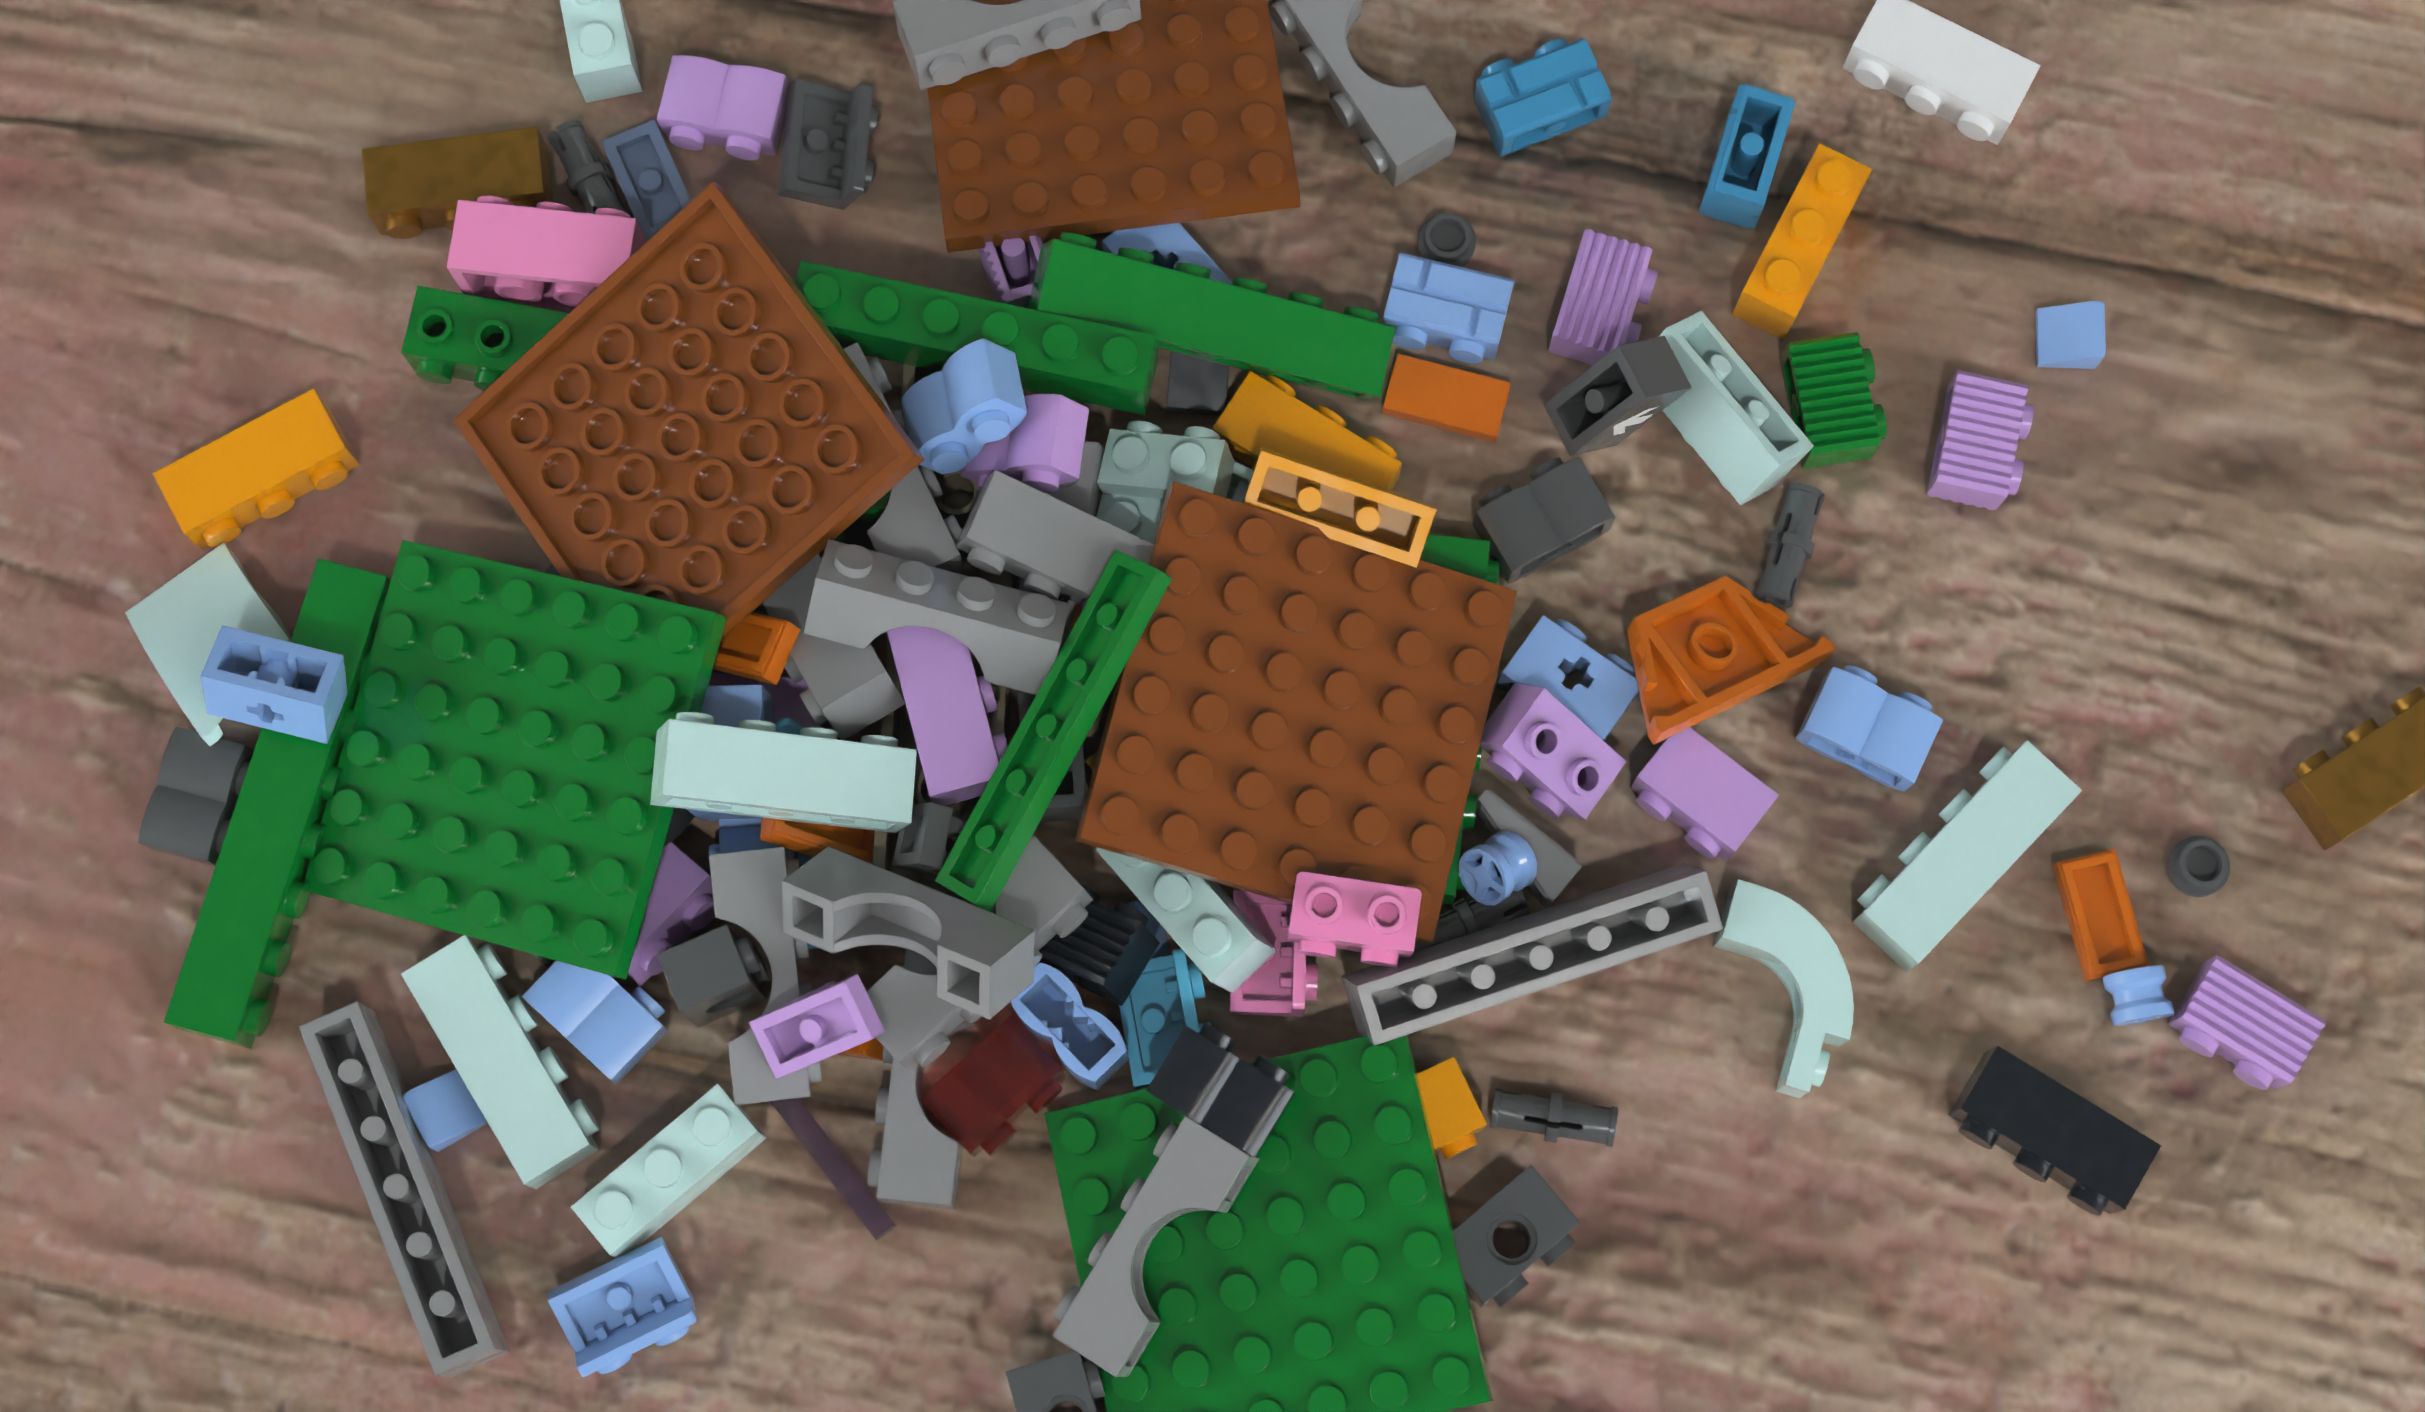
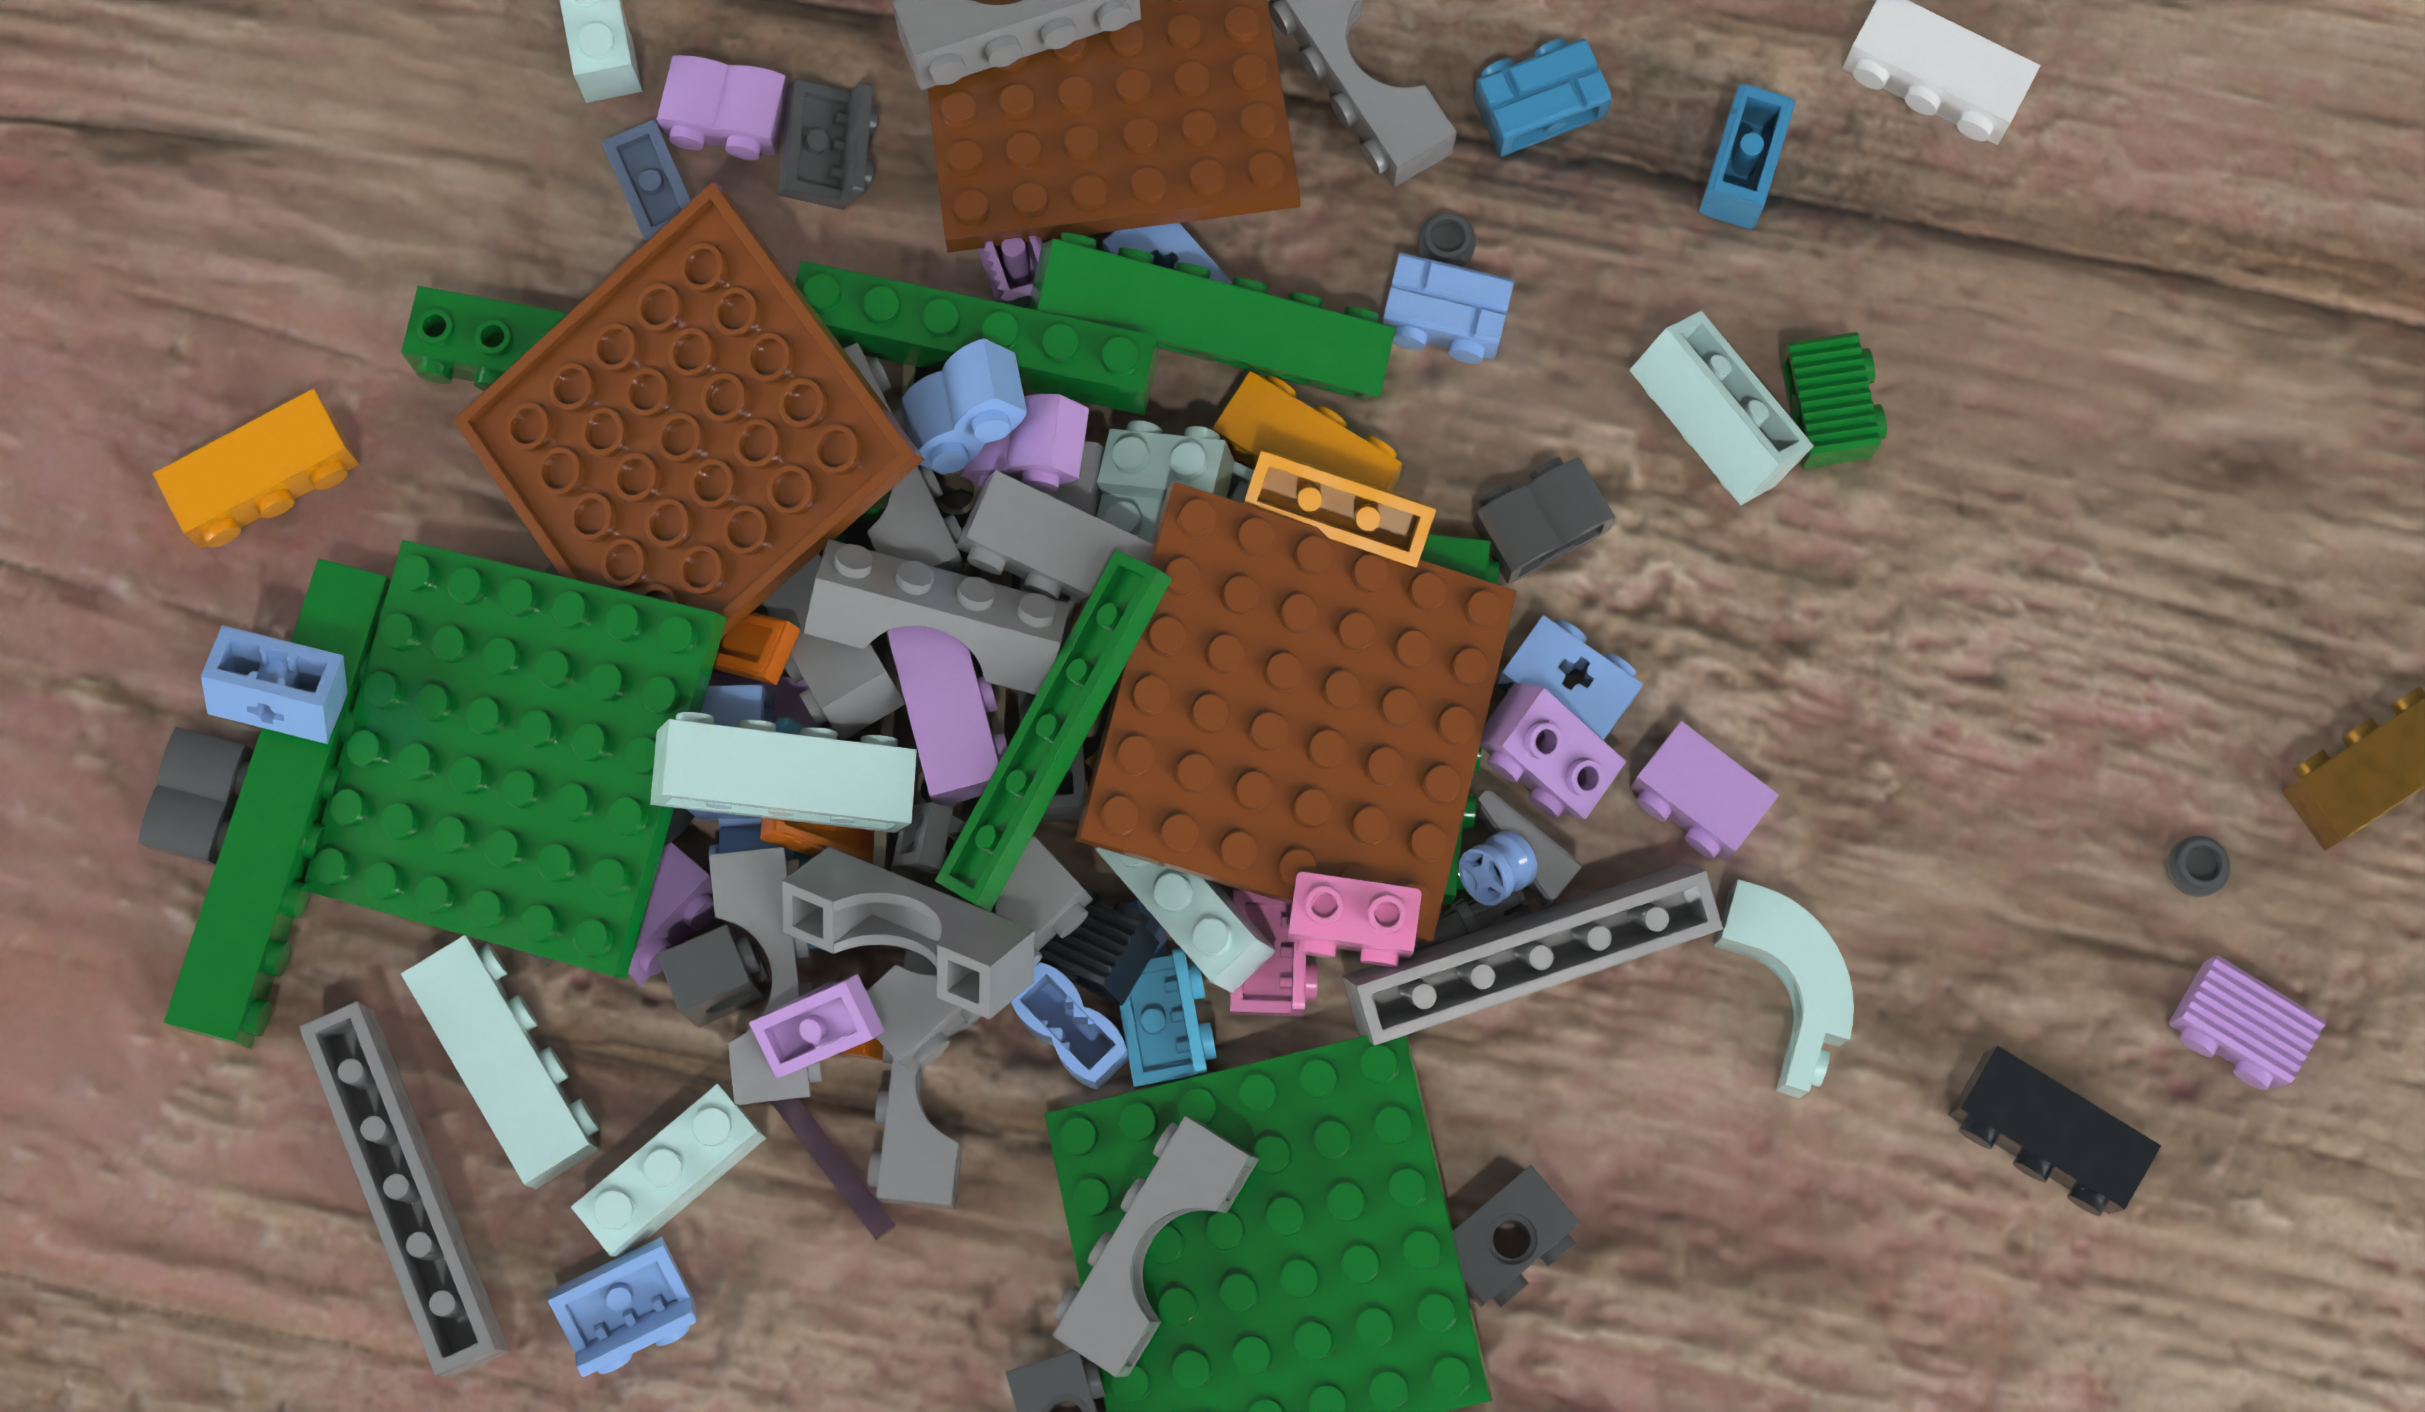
light aqua slope [125,542,291,746] -> none
pearl gold brick [362,126,553,239] -> none
light blue slope [402,1069,488,1152] -> none
bright pink brick [447,196,647,313] -> none
light blue brick [522,961,668,1085] -> none
dark grey pin [548,120,629,214] -> none
clear red brick [920,1015,1065,1157] -> none
black brick [1146,1022,1296,1158] -> none
black slope [1166,352,1230,416] -> none
orange tile [1382,353,1511,443] -> none
light orange brick [1417,1057,1487,1160] -> none
dark grey pin [1489,1088,1618,1147] -> none
dark grey brick [1544,336,1692,456] -> none
lavender brick [1547,229,1658,365] -> none
orange wing [1627,576,1836,745] -> none
light orange brick [1732,143,1872,340] -> none
dark grey pin [1755,483,1825,608] -> none
light blue brick [1795,665,1943,792] -> none
light aqua brick [1853,740,2082,973] -> none
lavender brick [1927,370,2034,510] -> none
light blue slope [2035,301,2106,369] -> none
orange tile [2052,849,2149,983] -> none
light blue wheel [2102,965,2175,1026] -> none

